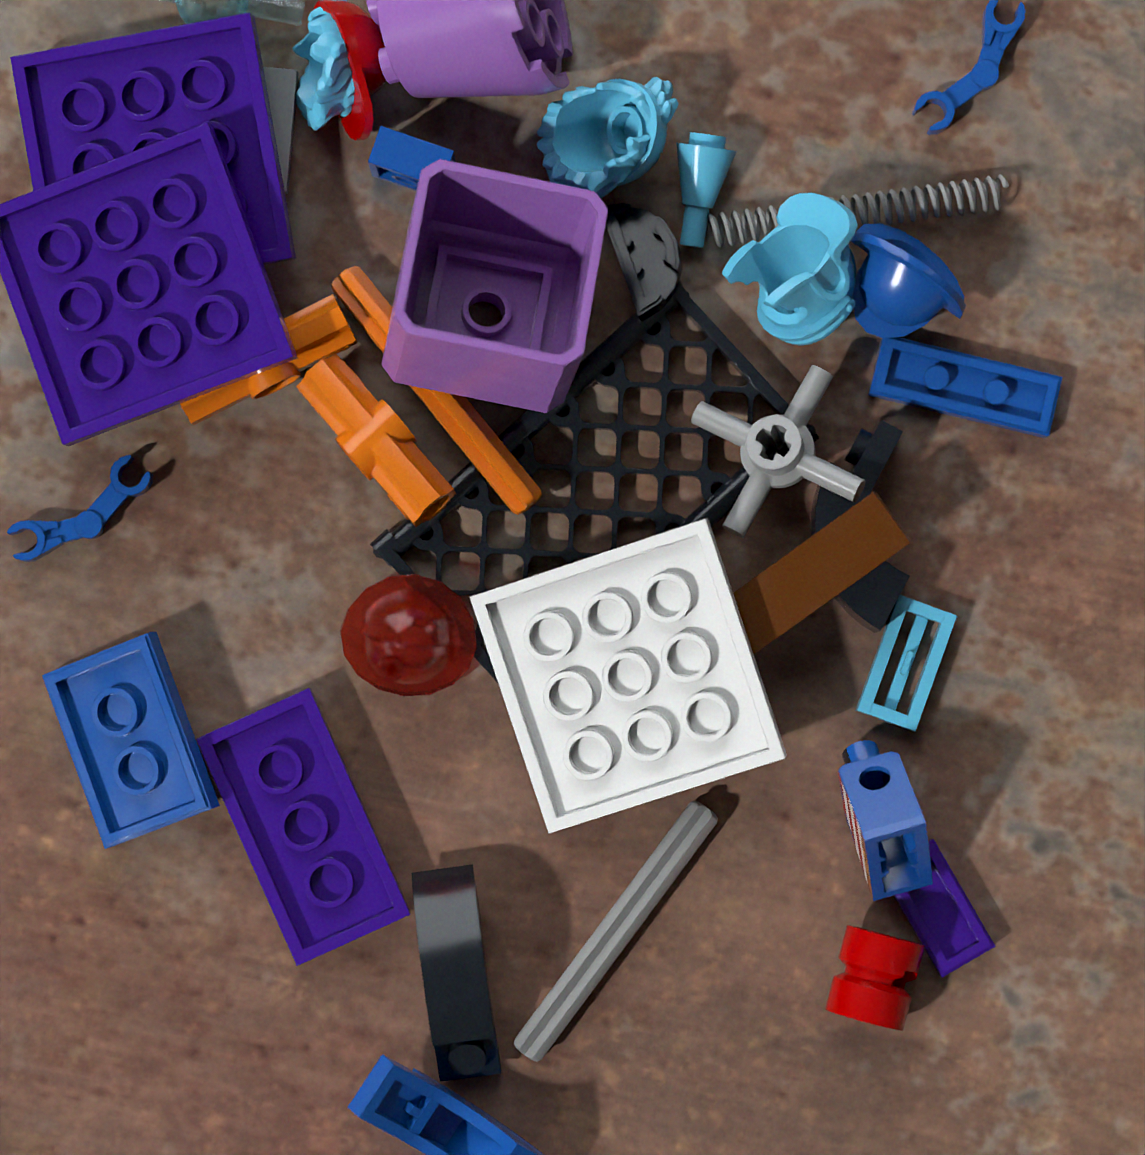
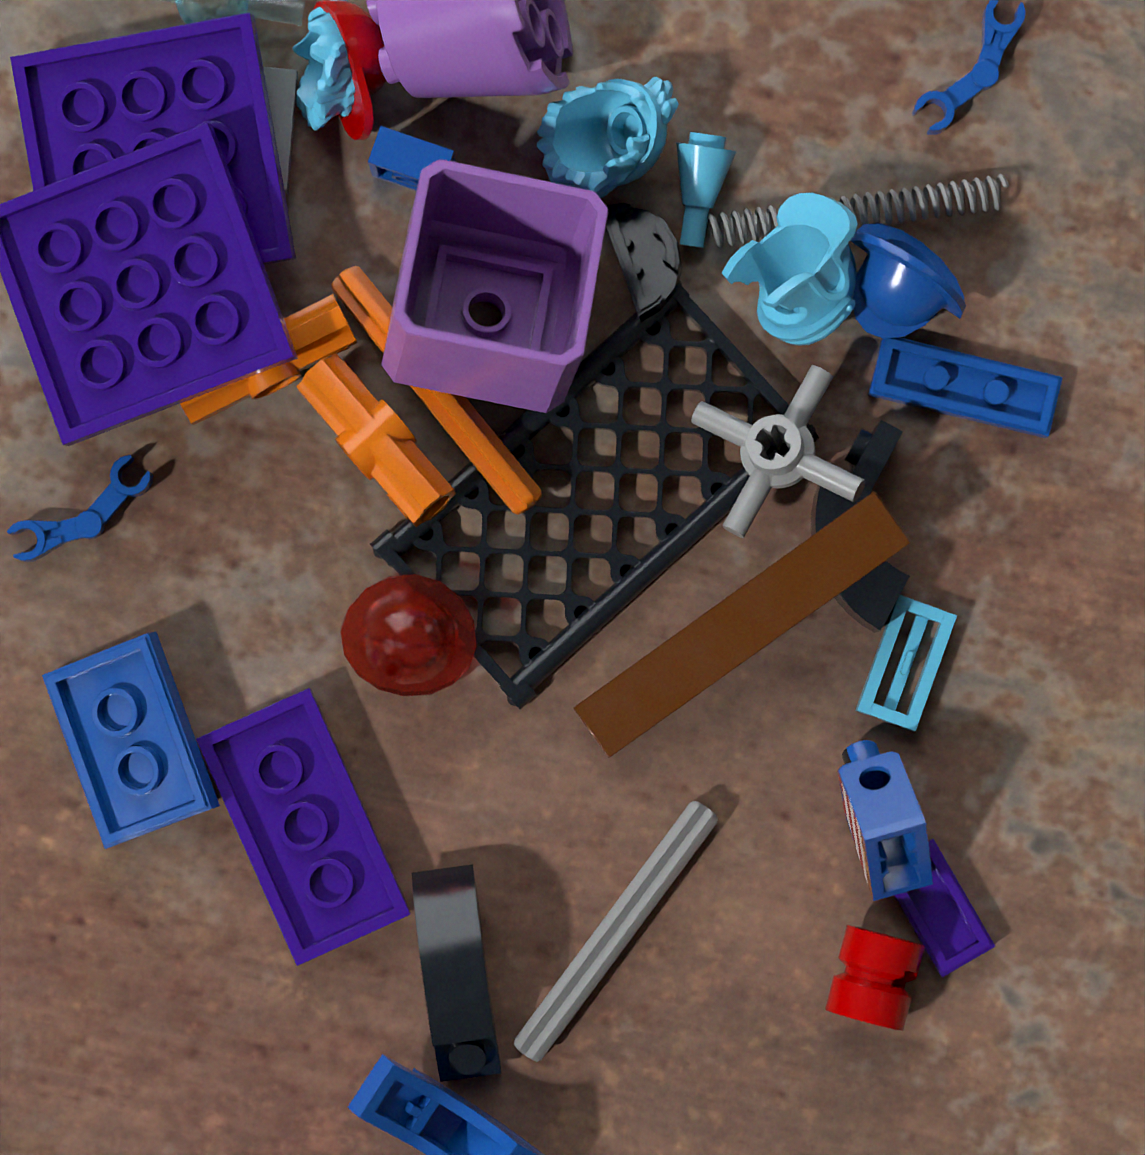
white plate [470,518,787,833] -> none

